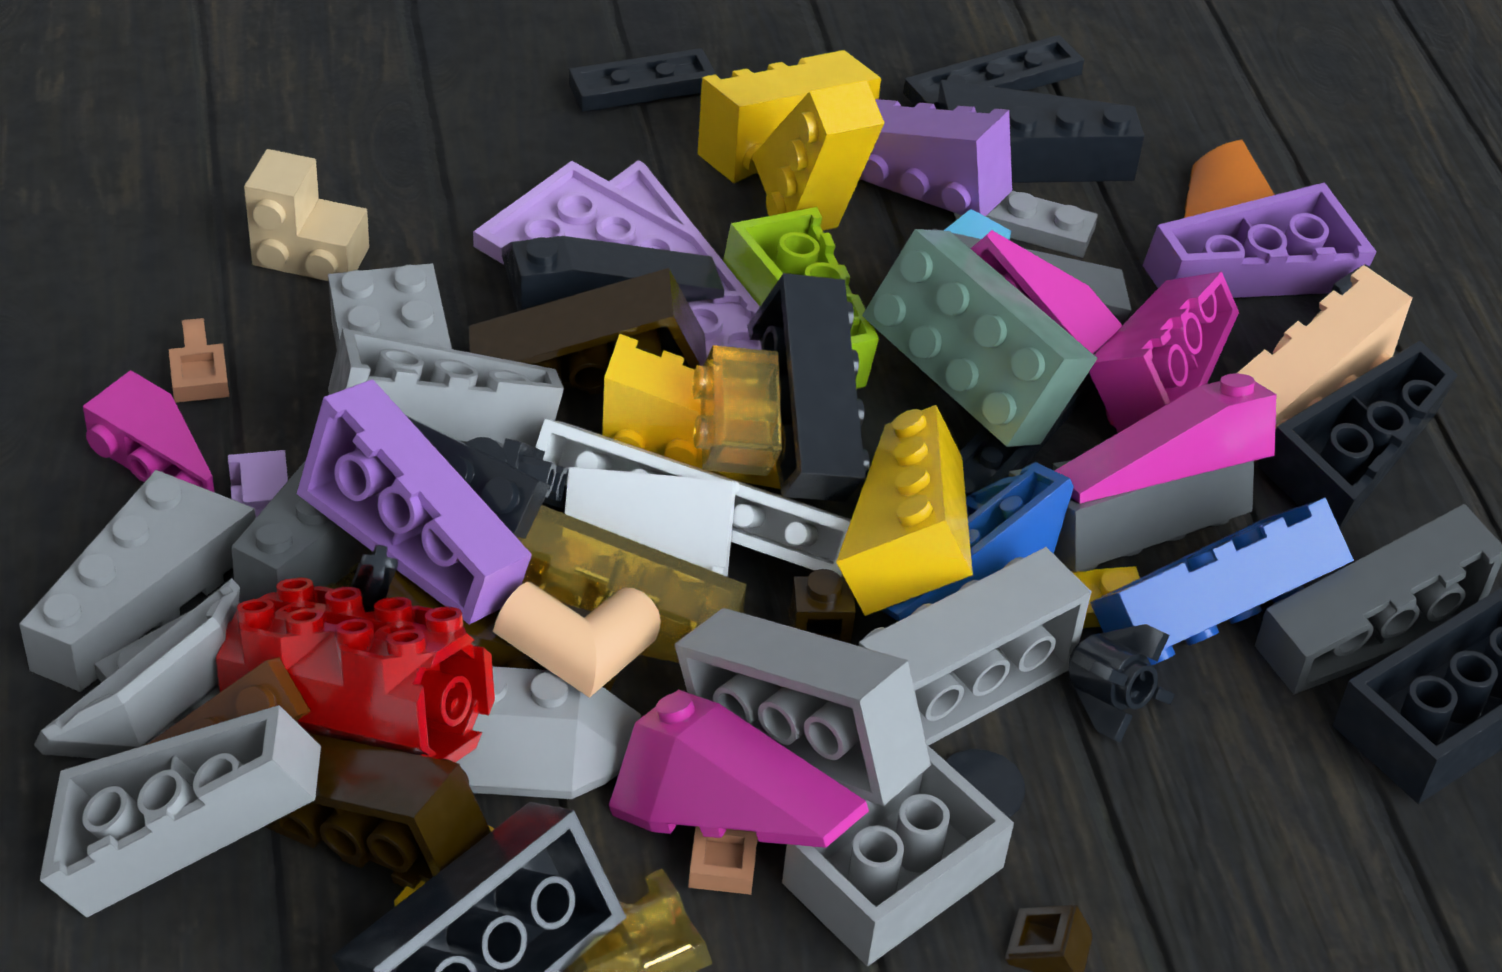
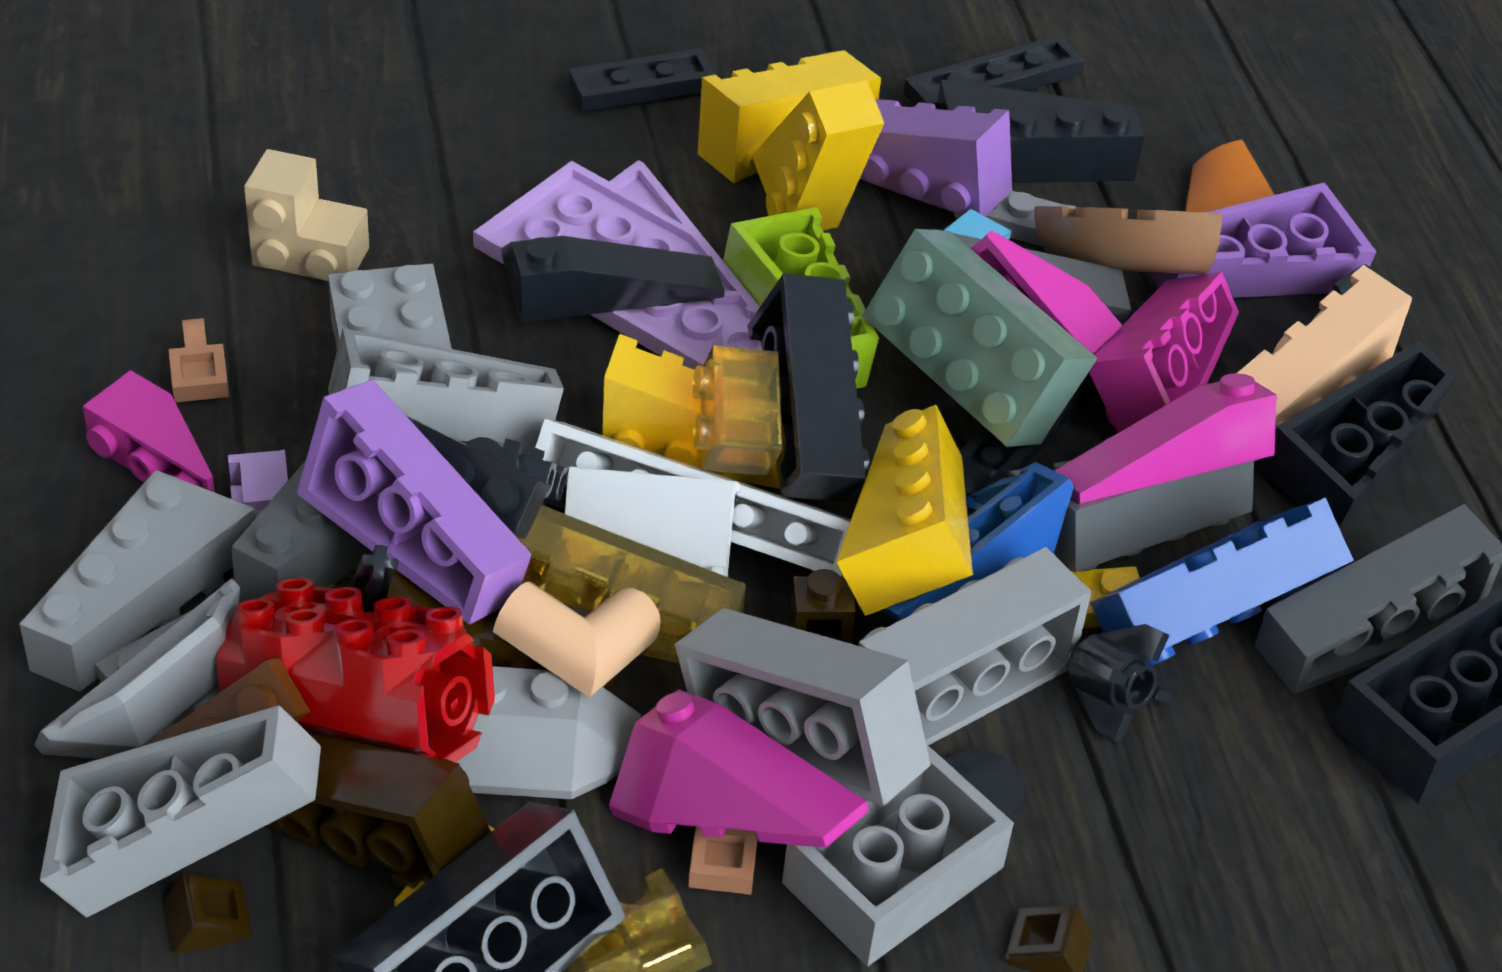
dark brown wedge [469,268,709,395] -> none
none -> dark brown slope [163,874,252,953]
none -> medium nougat brick [1034,206,1222,275]

